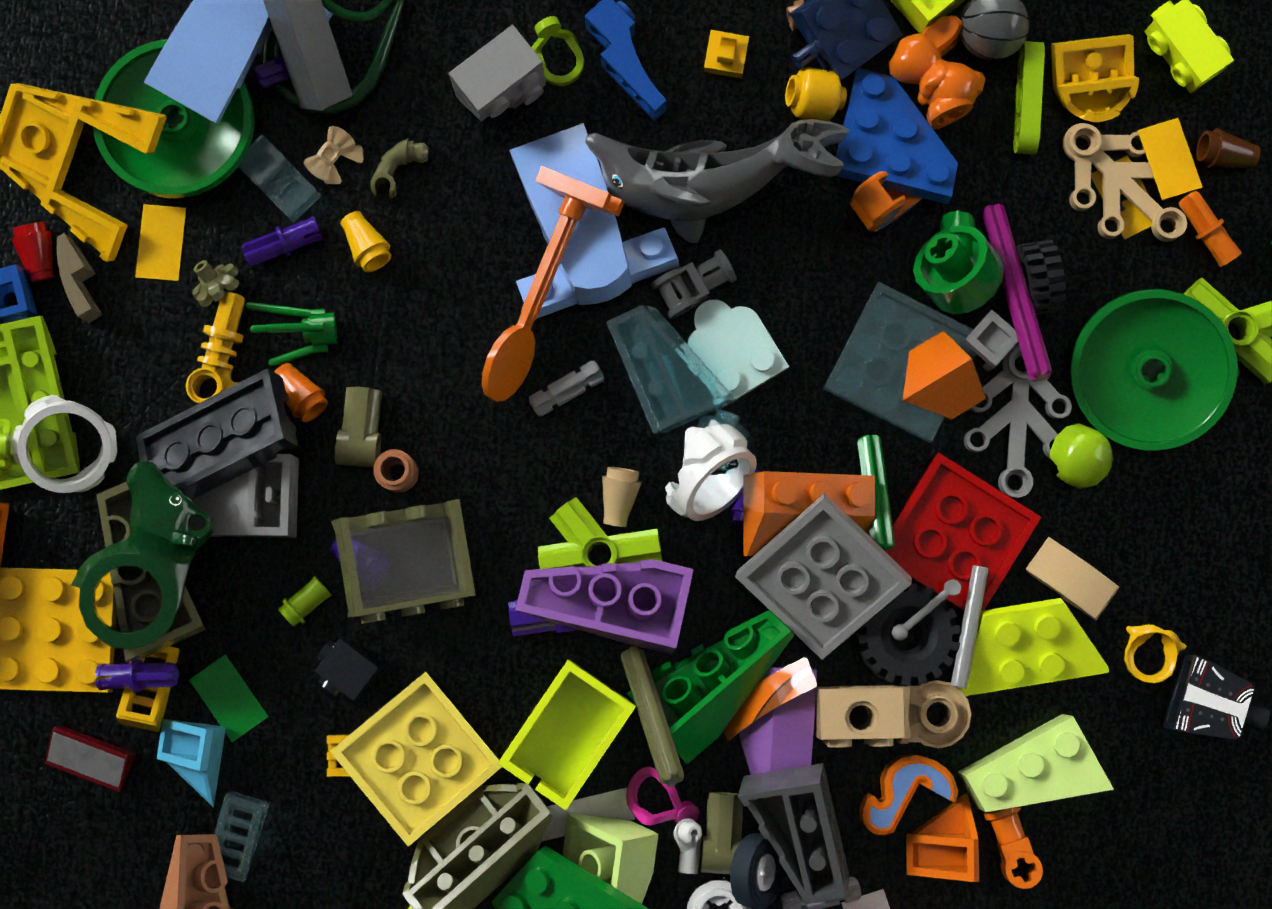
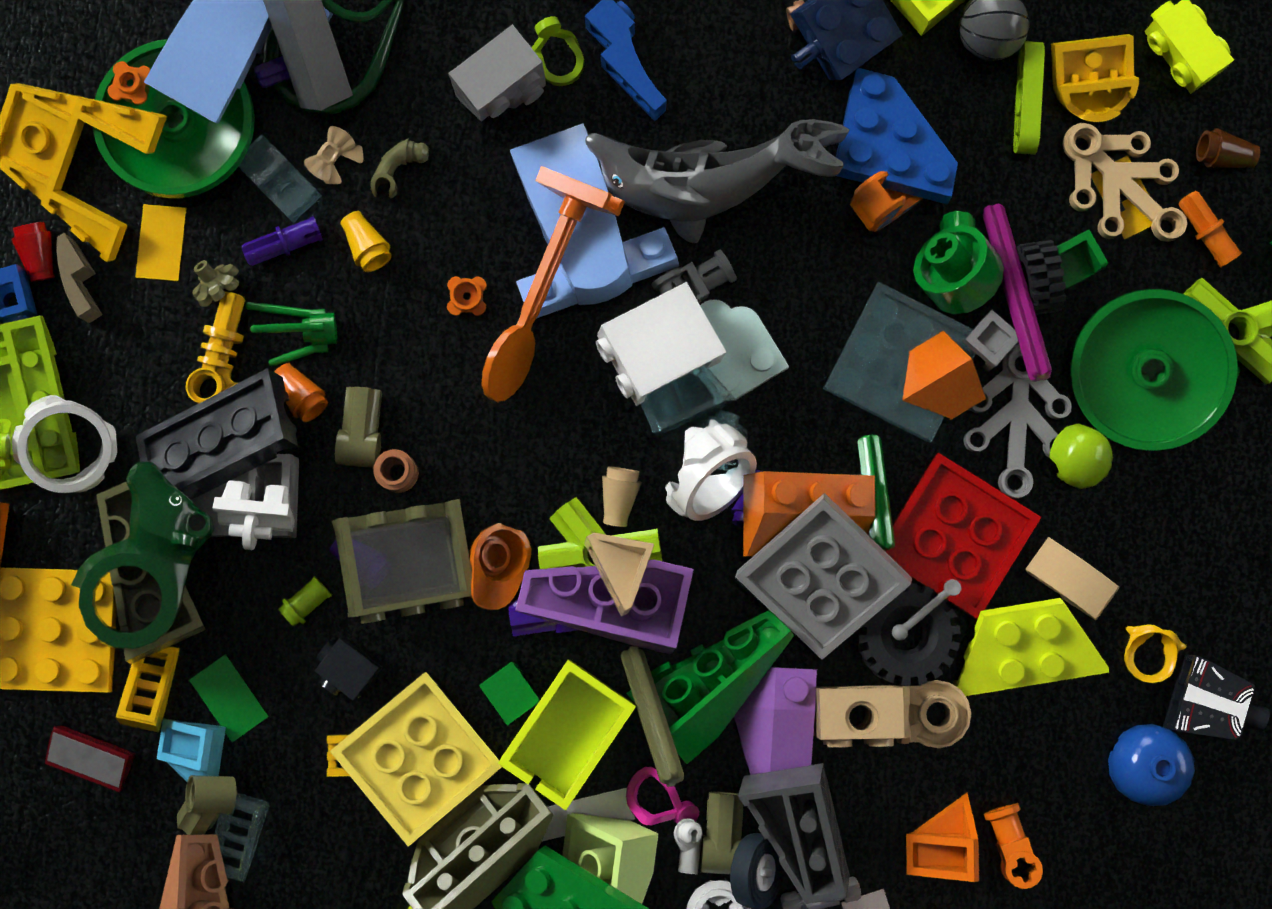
dark purple axle [95,659,180,692] -> none
light grey axle [529,361,604,417] -> none
yellow tile [703,30,749,79] -> none
orange sticker [724,658,817,741] -> none
yellow head [785,67,847,121] -> none
orange animal [859,753,958,835] -> none
orange animal [889,15,985,130] -> none
light grey bar [951,565,989,689] -> none
yellowish green wedge [957,714,1114,812] -> none
yellow sticker [1137,118,1203,200] -> none
none -> orange plate [108,61,150,105]
none -> olive piece [177,775,237,835]
none -> white hips [212,480,295,550]
none -> orange plate [447,276,487,316]
none -> orange piece [469,523,532,610]
none -> green panel [479,661,539,725]
none -> tan slope [584,533,654,617]
none -> white panel [596,282,726,406]
none -> green panel [1057,229,1108,291]
none -> blue cylinder [1108,724,1195,806]

